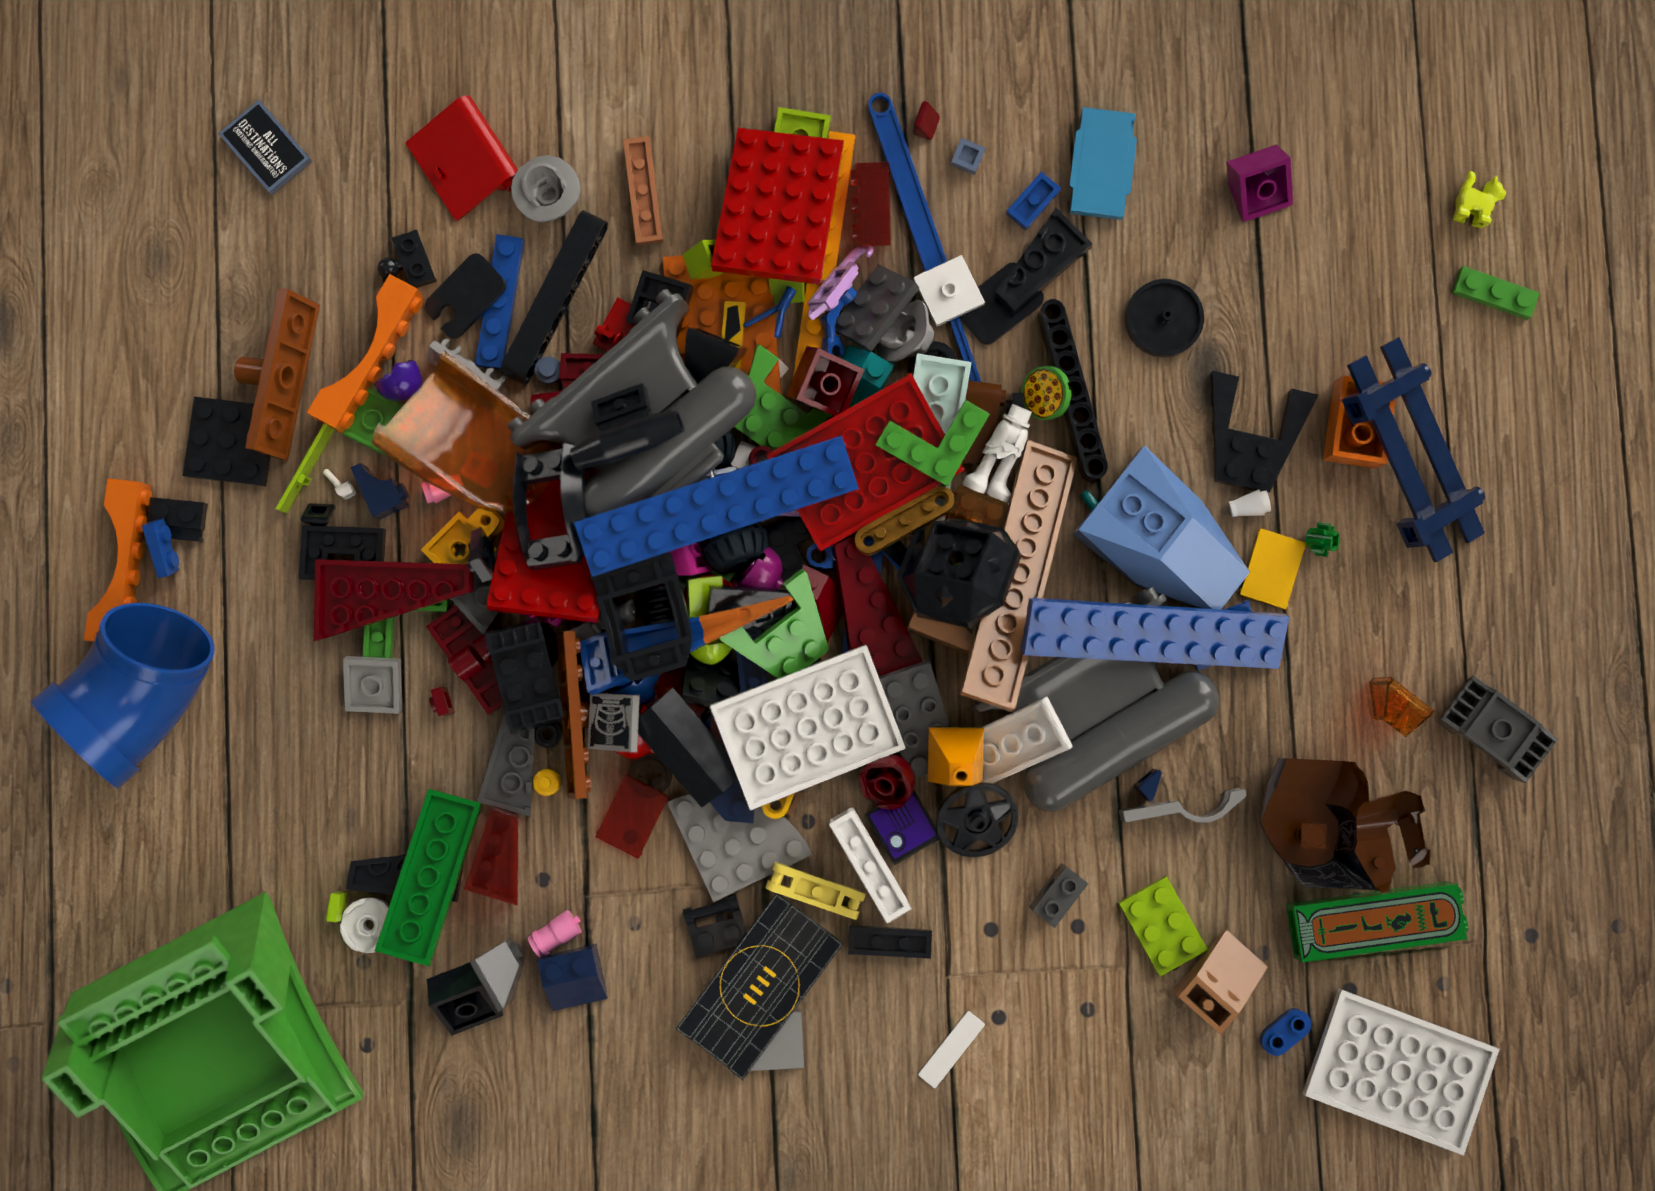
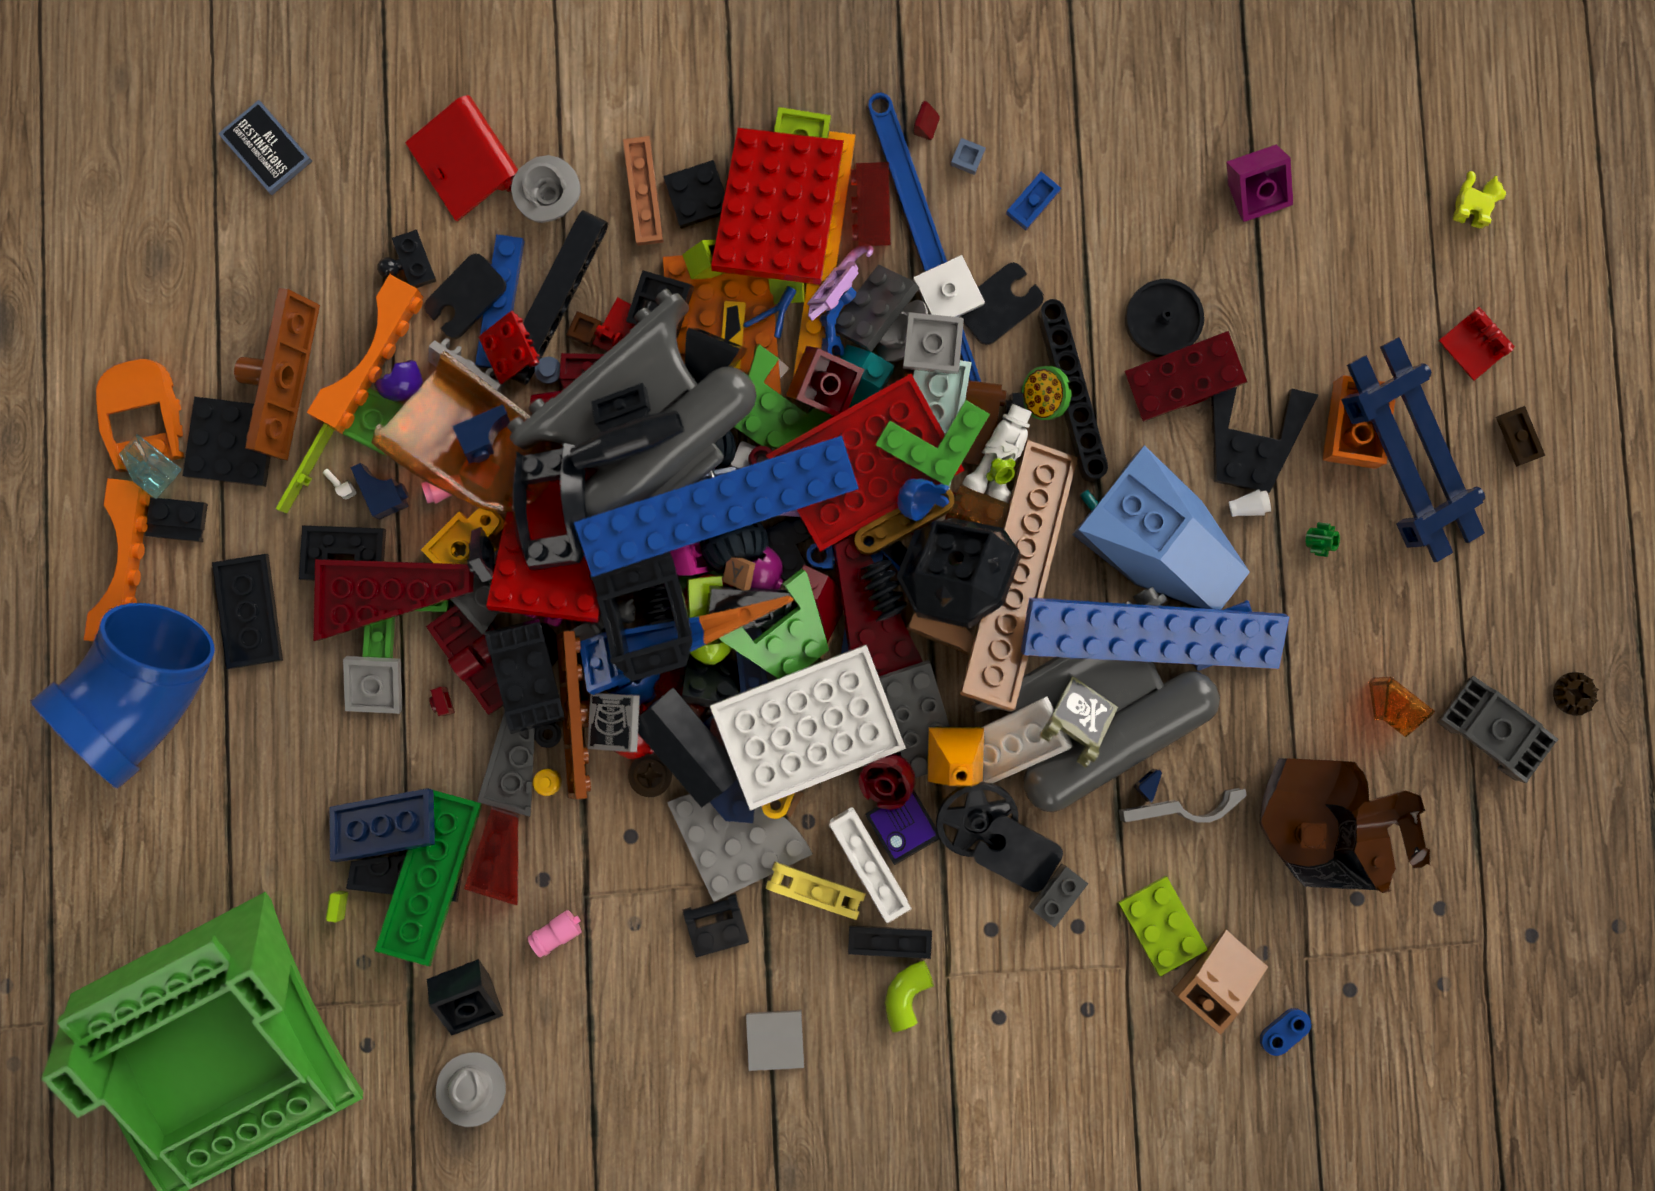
blue plate [142,518,179,578] -> none
black slope [300,503,336,526] -> none
white plate [340,897,389,953] -> none
slope [470,938,524,1012] -> none
dark blue slope [537,944,608,1011] -> none
clear red piece [595,774,669,859] -> none
black hinge [676,893,843,1080] -> none
white sticker [918,1011,985,1088] -> none
black wing [995,207,1093,314] -> none
dark azure piece [1069,107,1137,220] -> none
yellow piece [1239,528,1306,610] -> none
brick [1286,881,1469,963] -> none
white plate [1302,988,1499,1156] -> none
bright green plate [1451,266,1540,320] -> none
none -> orange slope [96,359,184,472]
none -> clear light blue slope [119,434,182,499]
none -> black tile [212,554,283,669]
none -> dark blue plate [330,788,435,862]
none -> light grey hat [436,1052,506,1127]
none -> dark blue arch [452,404,510,464]
none -> red hinge [478,311,540,385]
none -> reddish brown tile [566,311,603,347]
none -> black plate [663,160,725,229]
none -> medium nougat tile [723,557,755,591]
none -> black piece [857,560,907,622]
none -> lime cylinder [885,960,934,1033]
none -> blue piece [898,478,950,521]
none -> light grey tile [903,312,964,374]
none -> black piece [973,815,1063,892]
none -> lime plate [986,458,1016,484]
none -> flag [1039,676,1118,768]
none -> dark red plate [1125,331,1248,422]
none -> red hinge [1438,307,1515,381]
none -> dark brown plate [1496,406,1546,467]
none -> dark brown gear [1553,672,1599,716]

